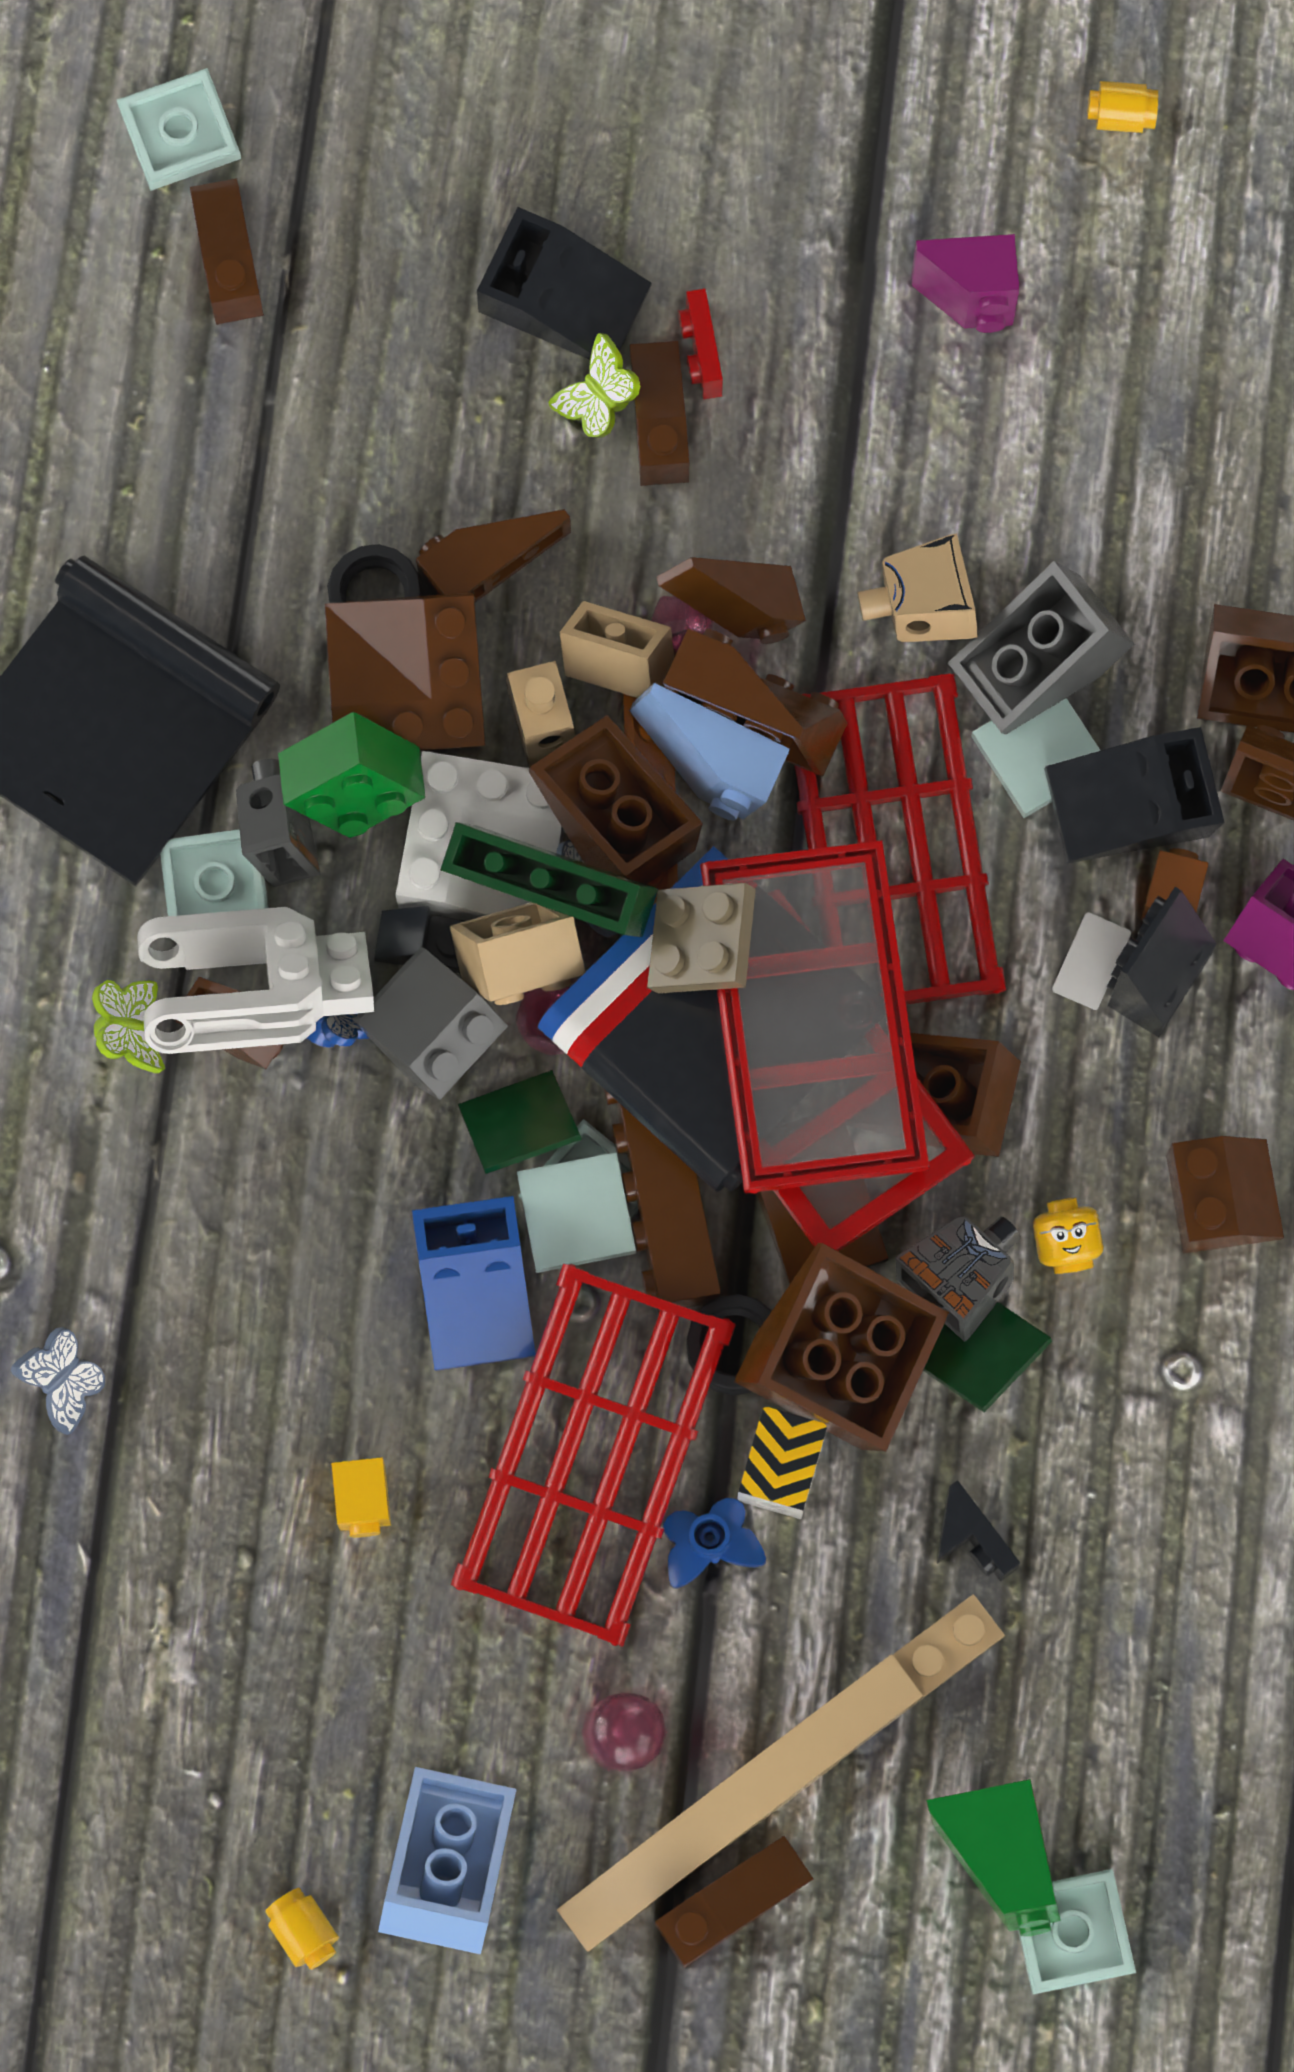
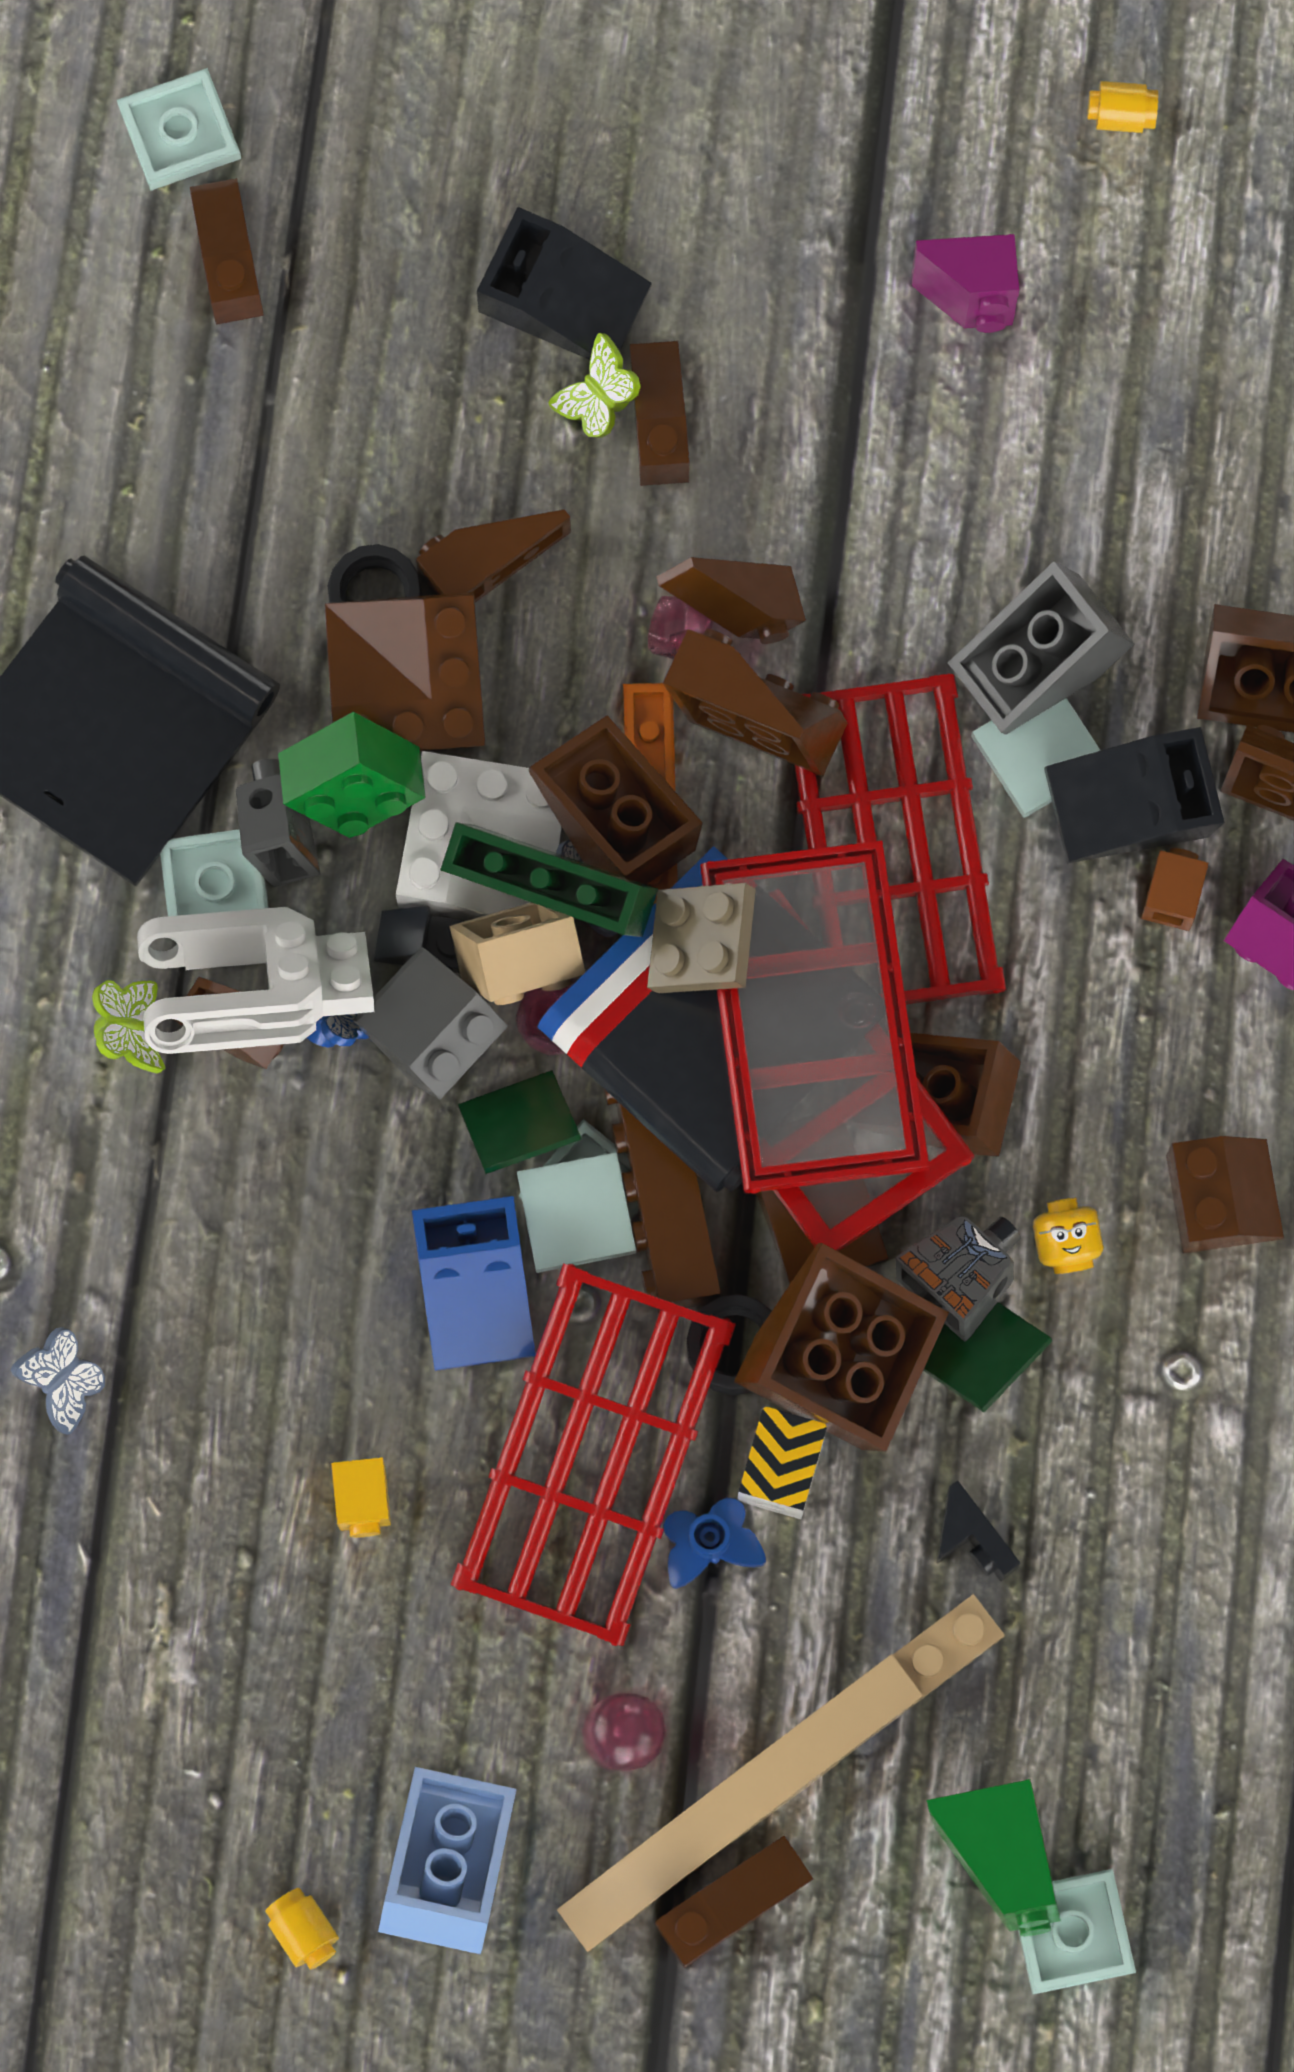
tan torso [506,661,575,767] -> none
tan brick [559,601,674,698] -> none
light blue slope [629,683,790,821] -> none
red plate [678,288,723,400] -> none
tan torso [857,533,978,642] -> none
white sticker [1052,912,1131,1010] -> none
black slope [1106,887,1217,1038] -> none

